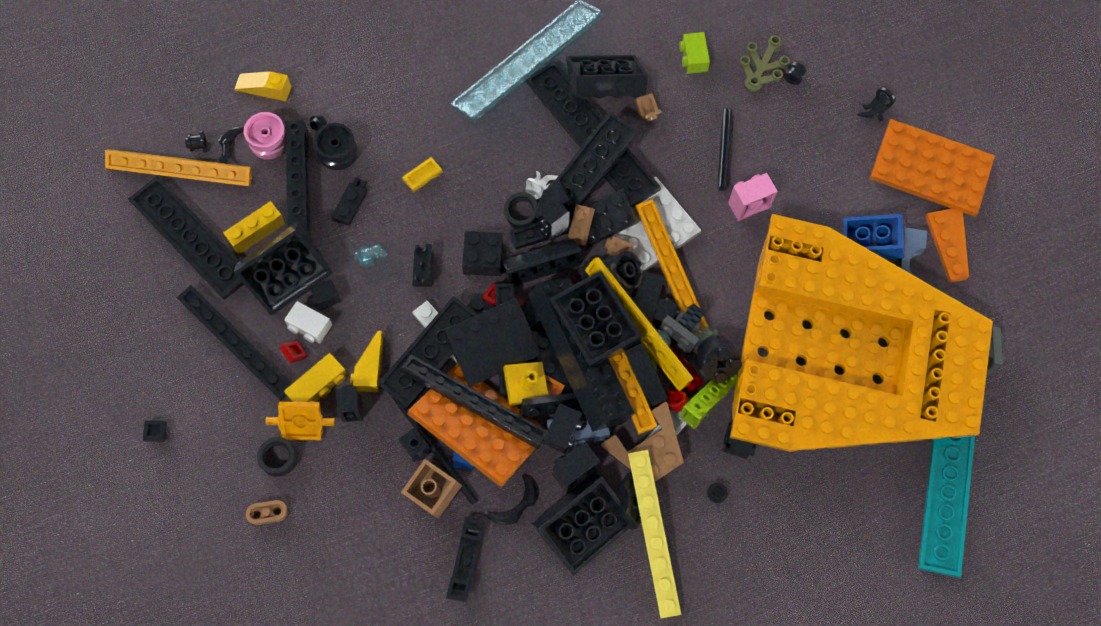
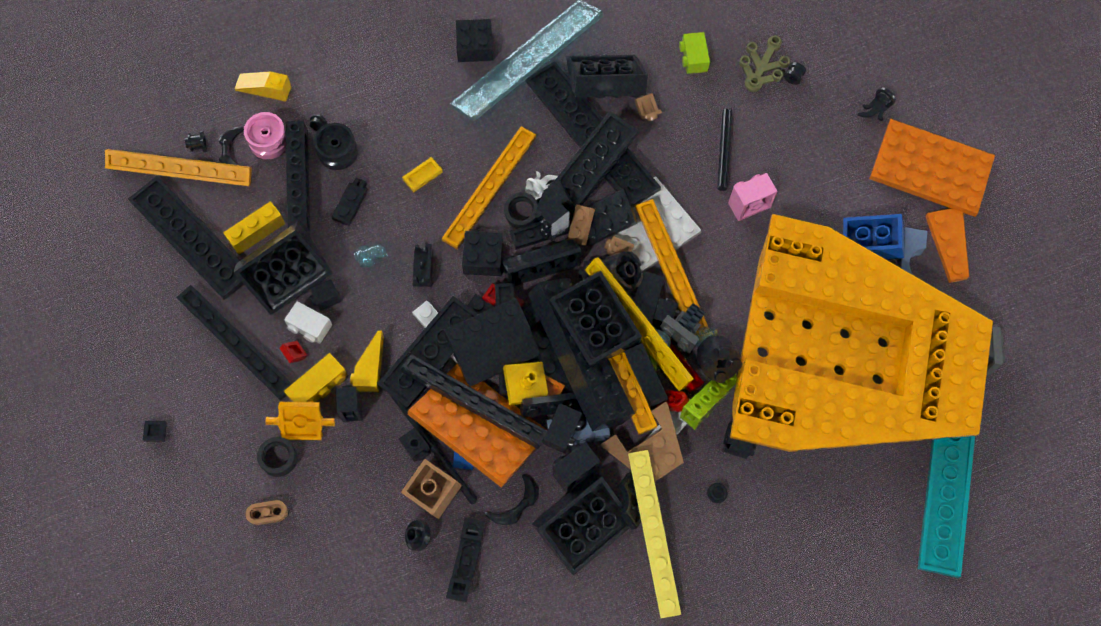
none -> black plate [405,520,431,551]
none -> light orange tile [442,126,536,250]
none -> black brick [456,19,493,62]

